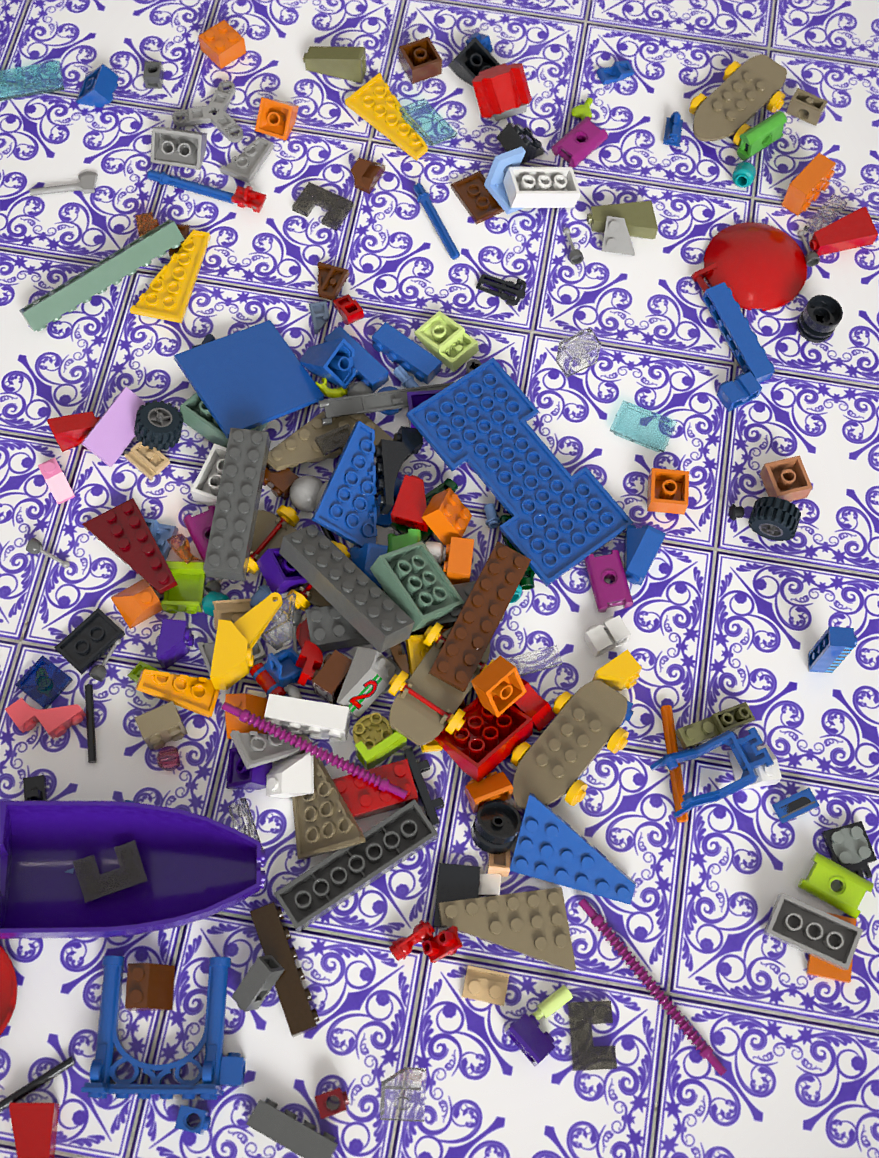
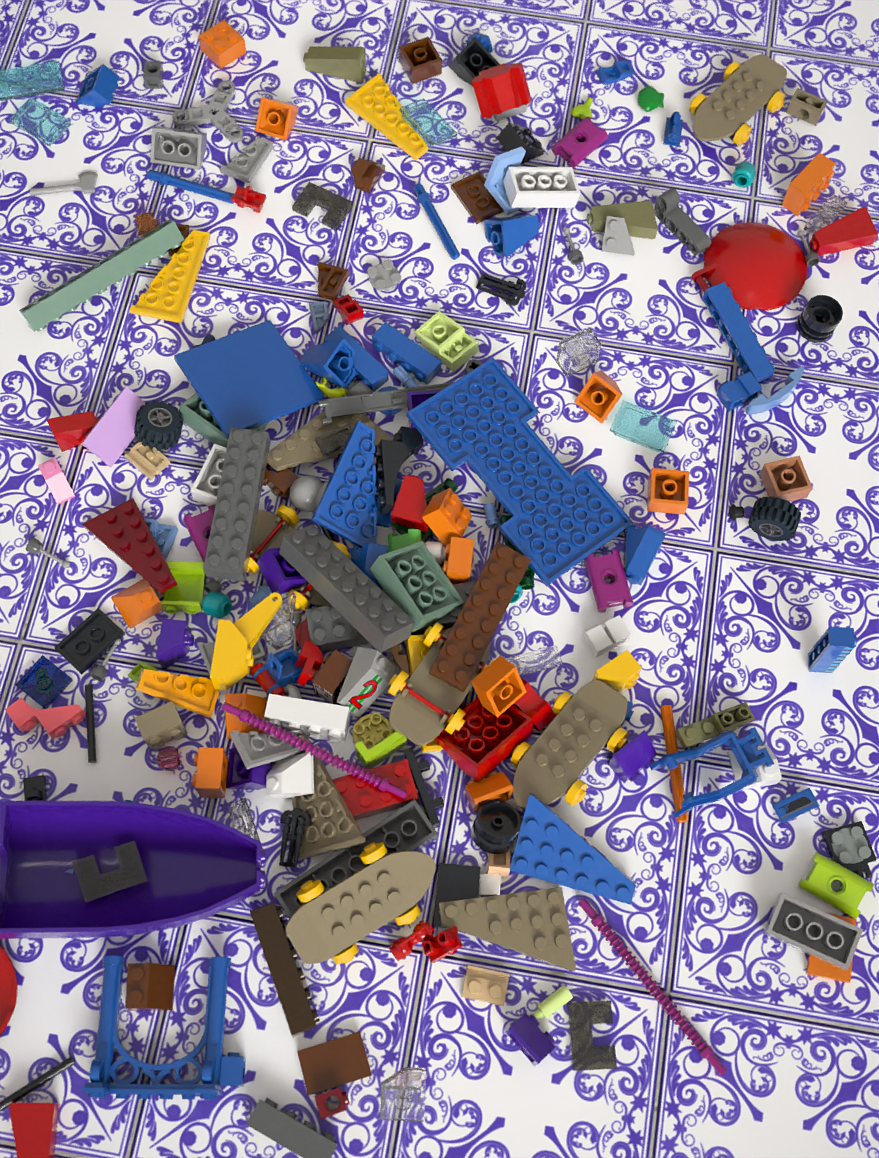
clear orange slope [167,534,202,564] -> none
blue brick [174,1105,211,1135] -> none
tan plate [212,598,252,630] -> none
dark grey brick [232,955,284,1012] -> none
bright green piece [737,111,787,161] -> none
none -> clear light blue piece [8,98,71,146]
none -> orange brick [192,747,228,798]
none -> black piece [279,808,312,868]
none -> dark tan piece [285,842,436,964]
none -> reddish brown tile [297,1031,372,1096]
none -> light grey piece [367,260,401,291]
none -> blue slope [484,215,539,257]
none -> orange slope [574,371,623,424]
none -> dark purple slope [609,730,657,783]
none -> green animal [637,86,664,112]
none -> dark grey beam [654,188,711,255]
none -> medium blue slope [745,366,805,415]

